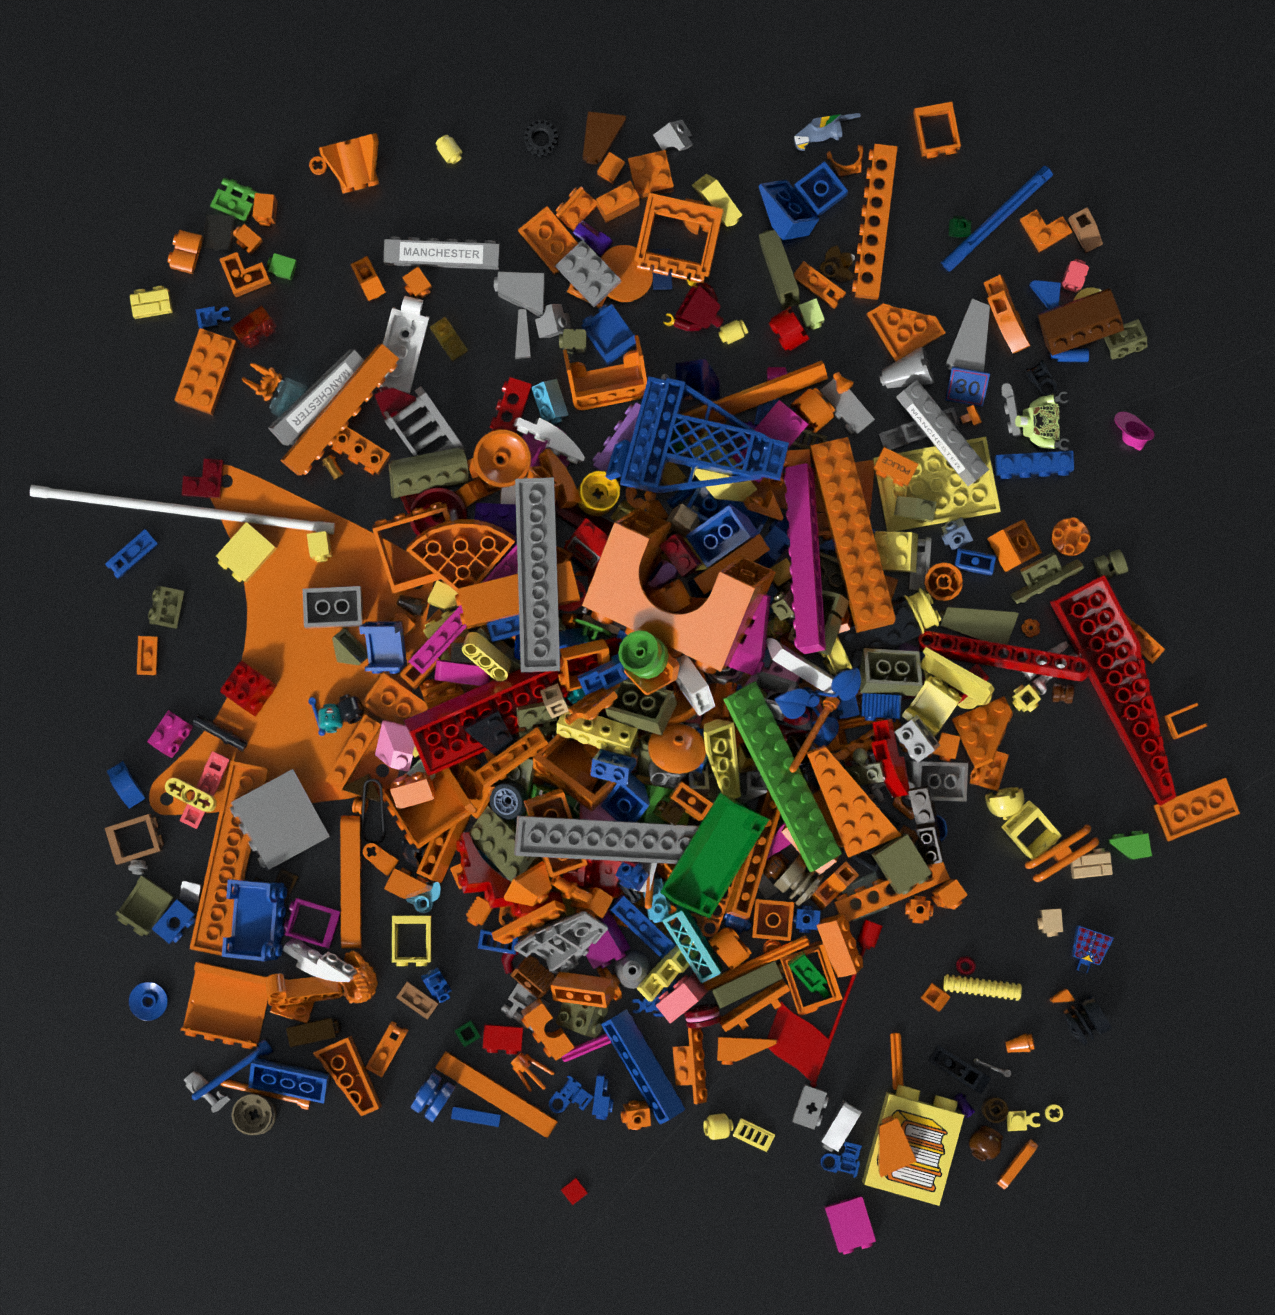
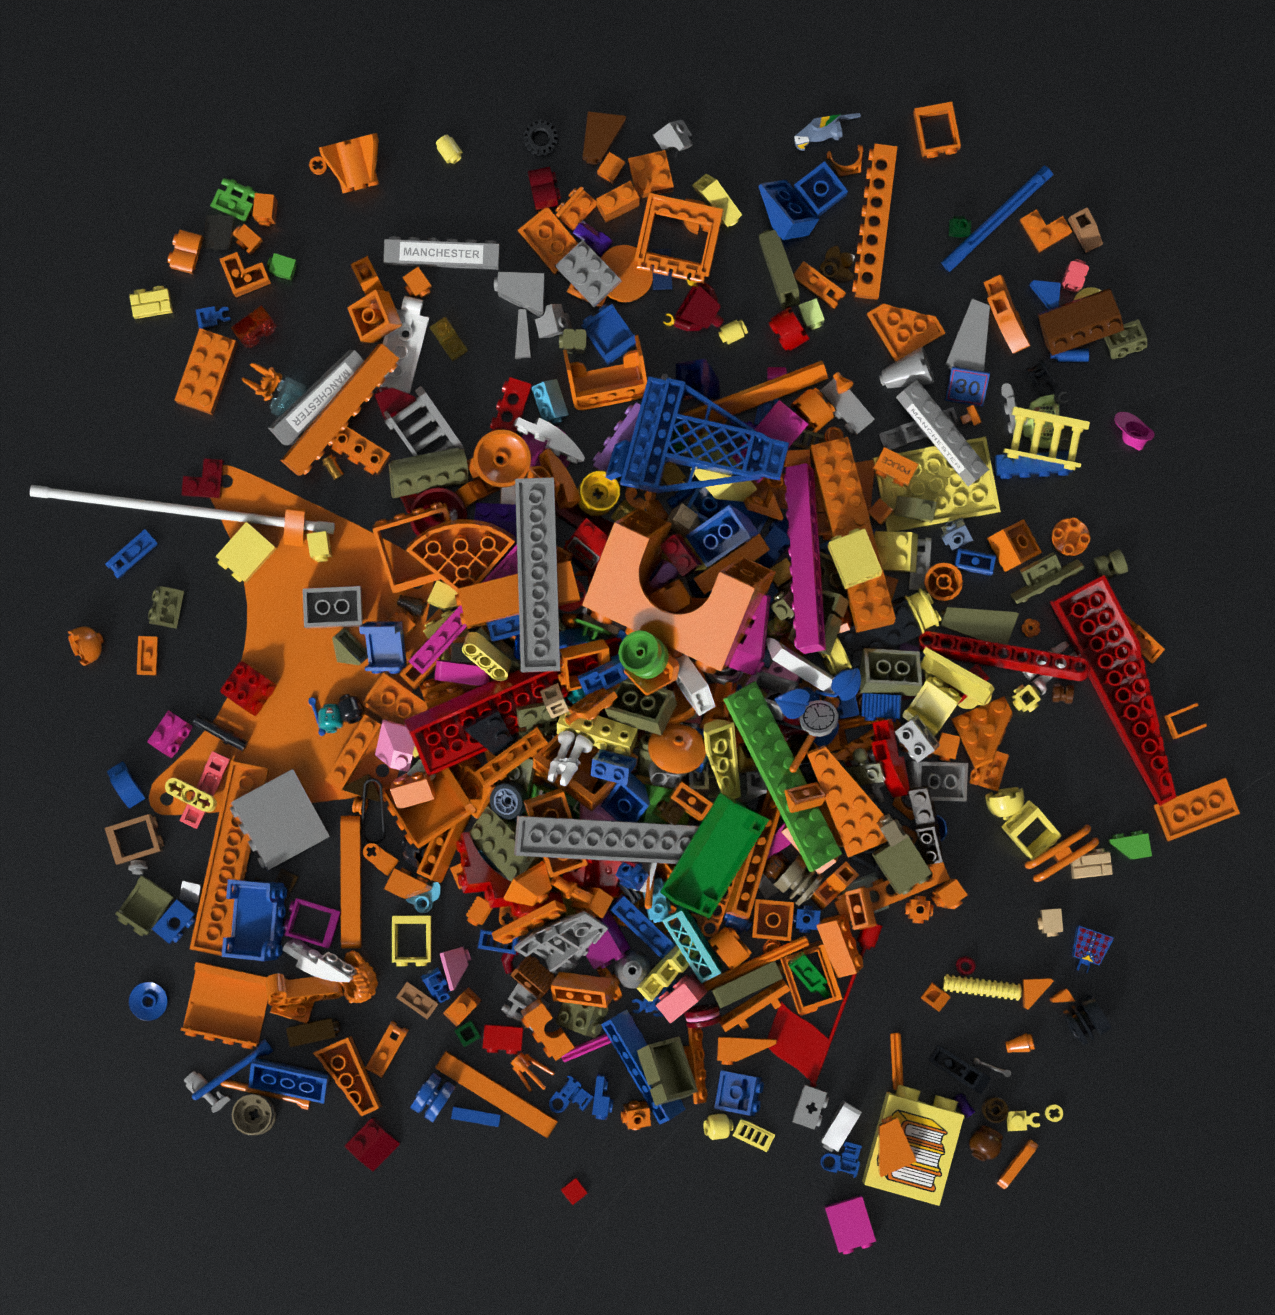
none -> orange cylinder [68,627,103,666]
none -> orange slope [284,507,305,547]
none -> dark red slope [344,1117,400,1171]
none -> orange brick [347,289,402,343]
none -> bright pink slope [440,946,471,991]
none -> orange torso [443,987,482,1027]
none -> dark red brick [528,166,561,210]
none -> white piece [547,731,593,786]
none -> olive piece [637,1036,698,1106]
none -> blue plate [714,1070,764,1116]
none -> orange slope [784,782,826,813]
none -> light grey tile [799,700,839,737]
none -> orange plate [824,427,844,442]
none -> light yellow brick [828,528,882,589]
none -> orange brick [845,888,877,930]
none -> orange panel [867,498,894,526]
none -> dark tan brick [877,814,908,847]
none -> light yellow fence [1003,407,1090,471]
none -> orange slope [1022,978,1054,1010]

